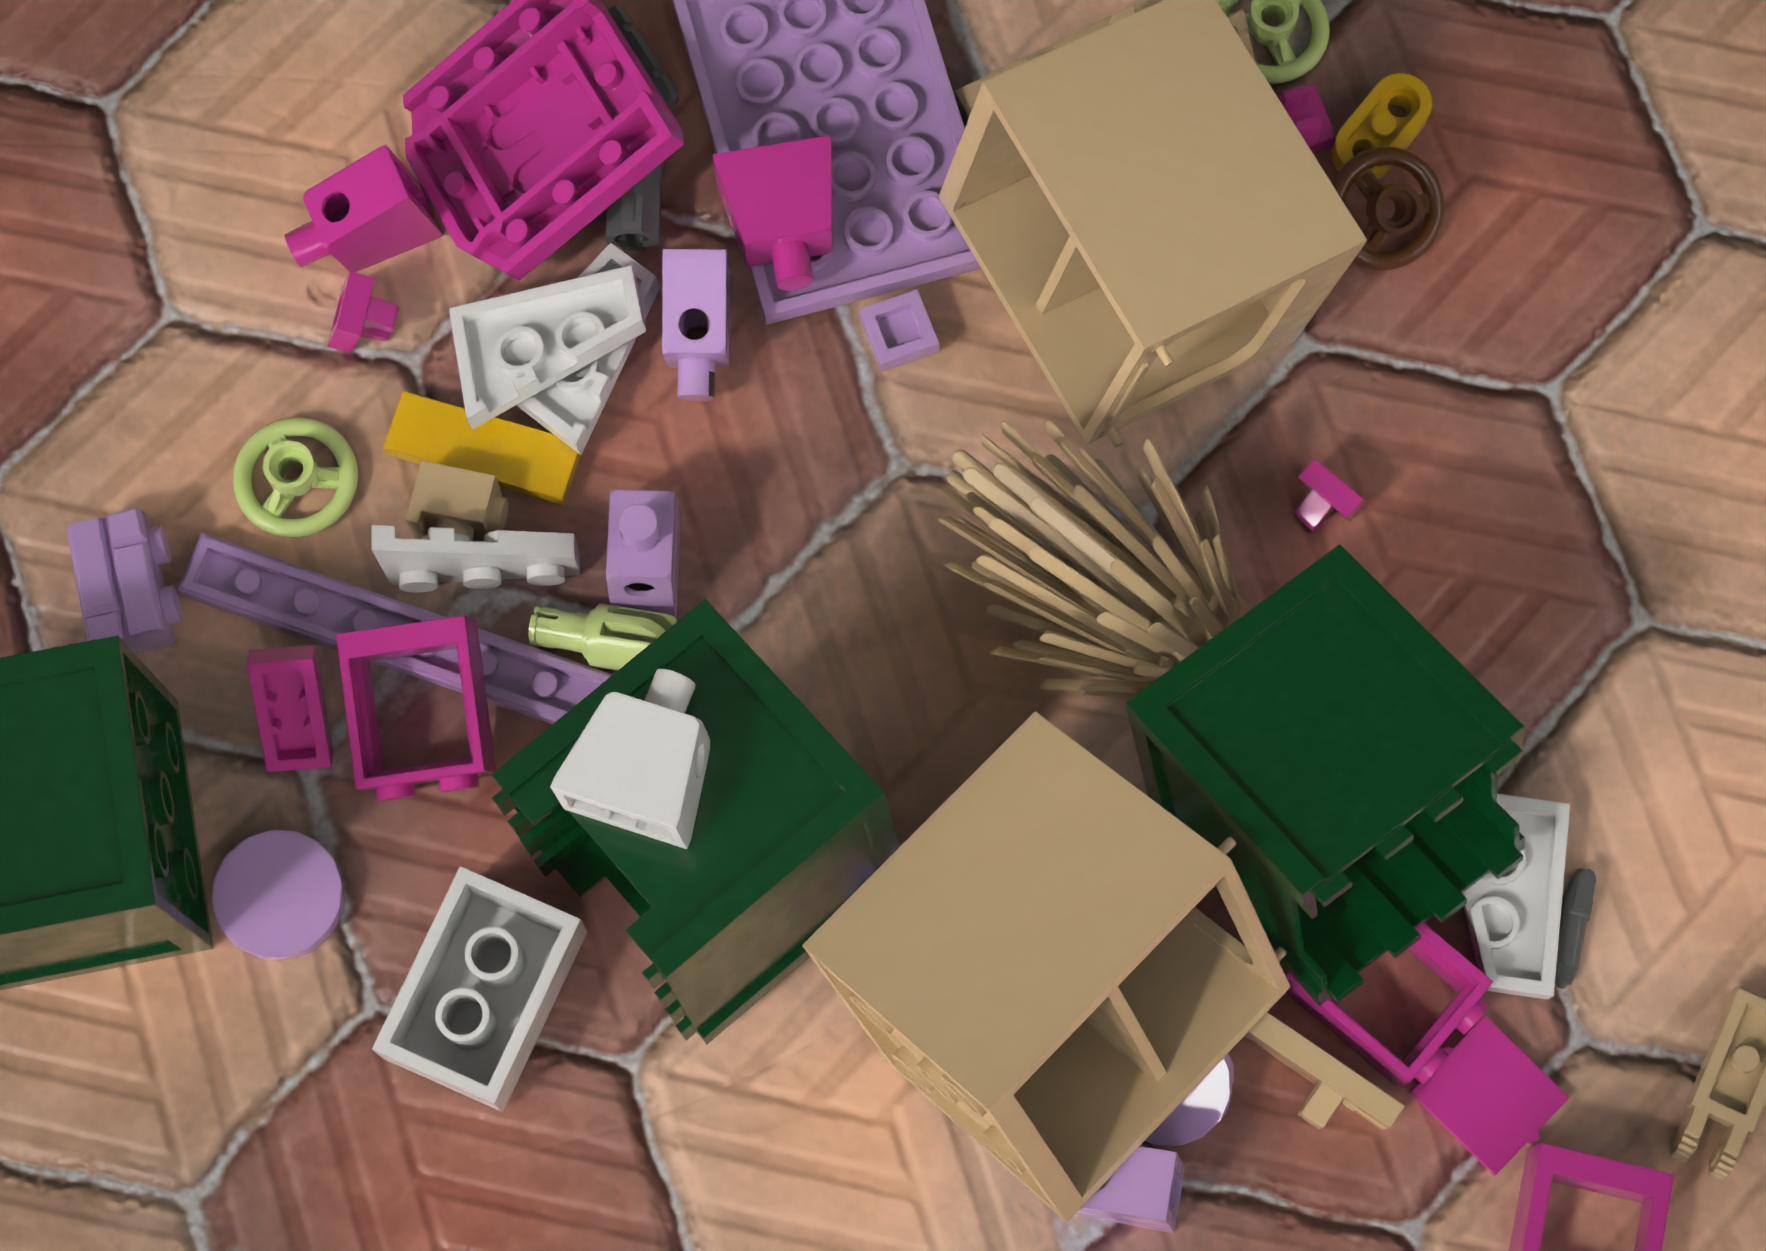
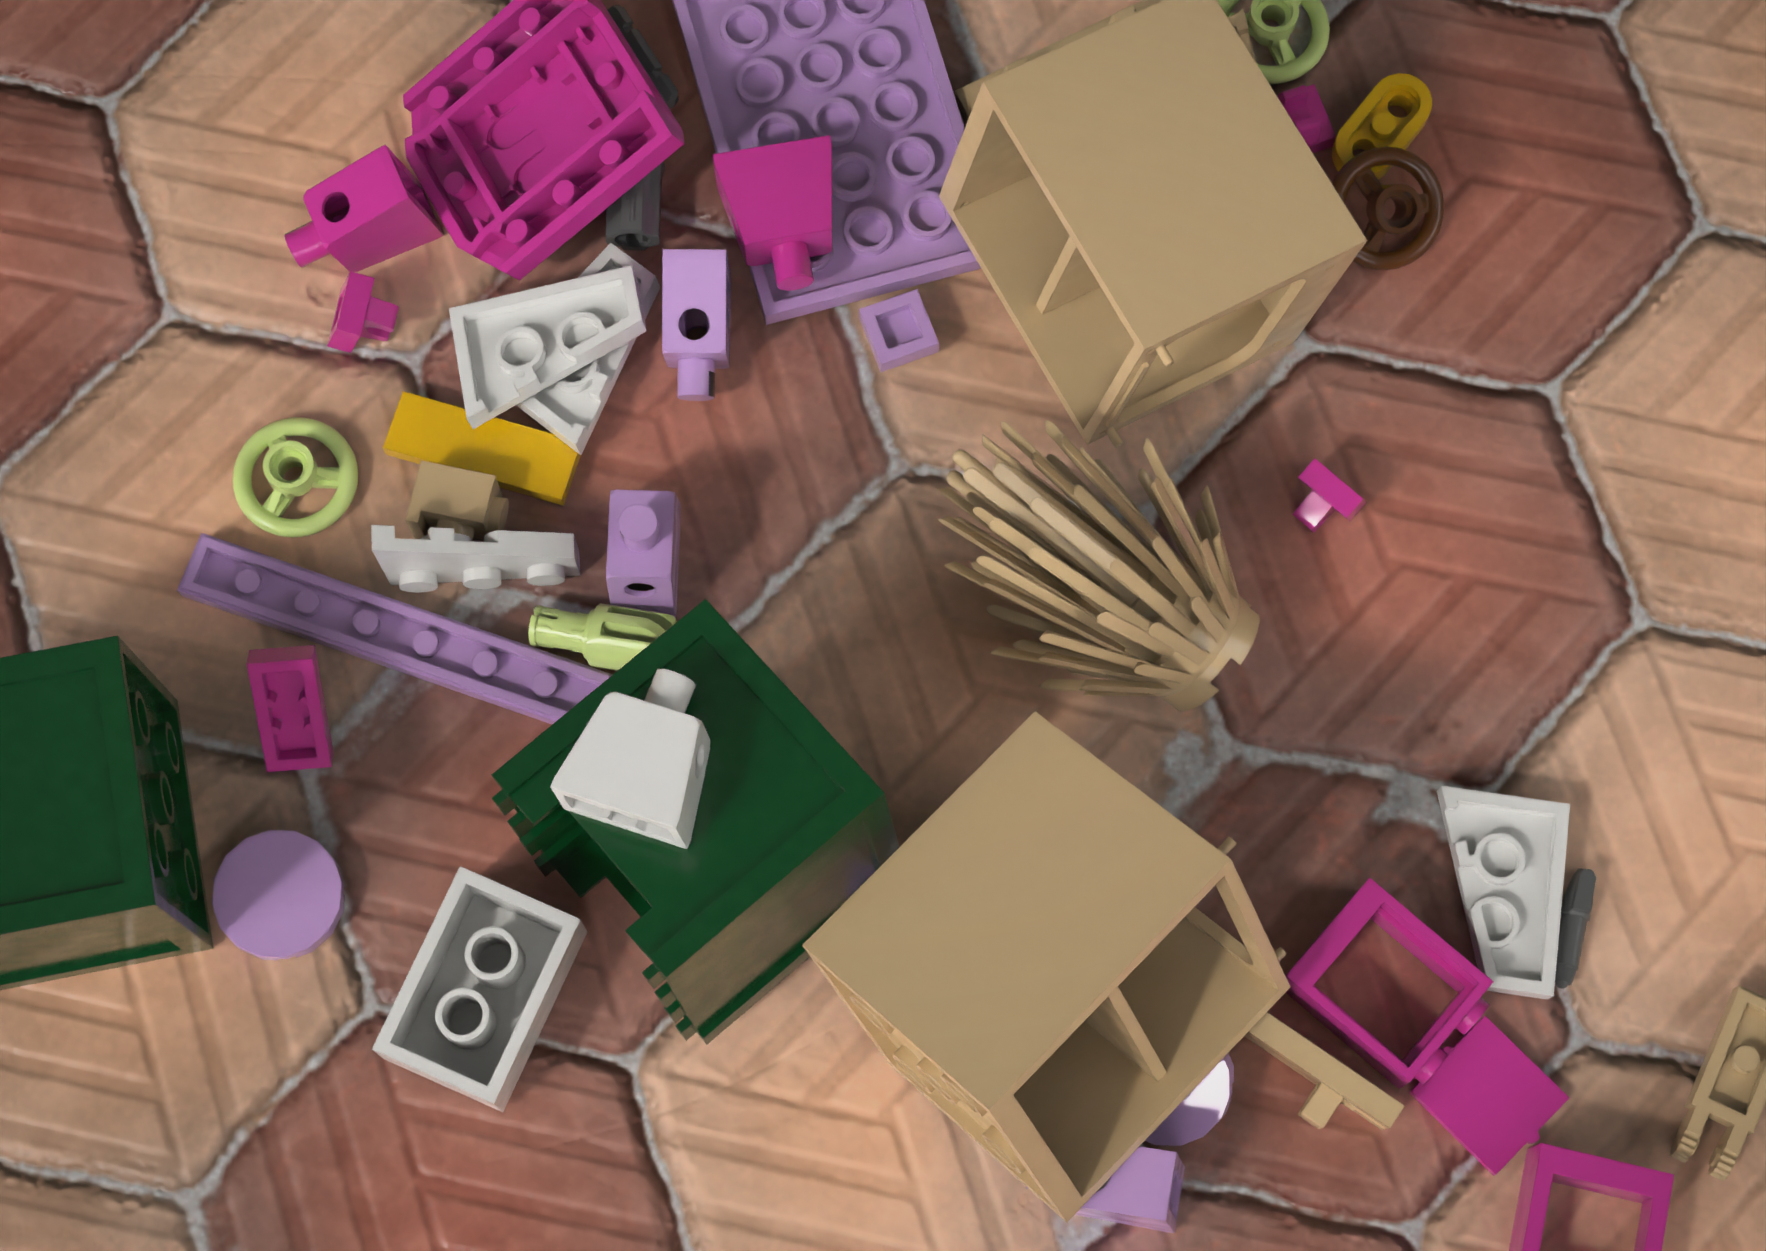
lavender brick [66,509,183,654] -> none
dark pink window [336,616,496,801] -> none
dark green container [1125,544,1525,1006] -> none

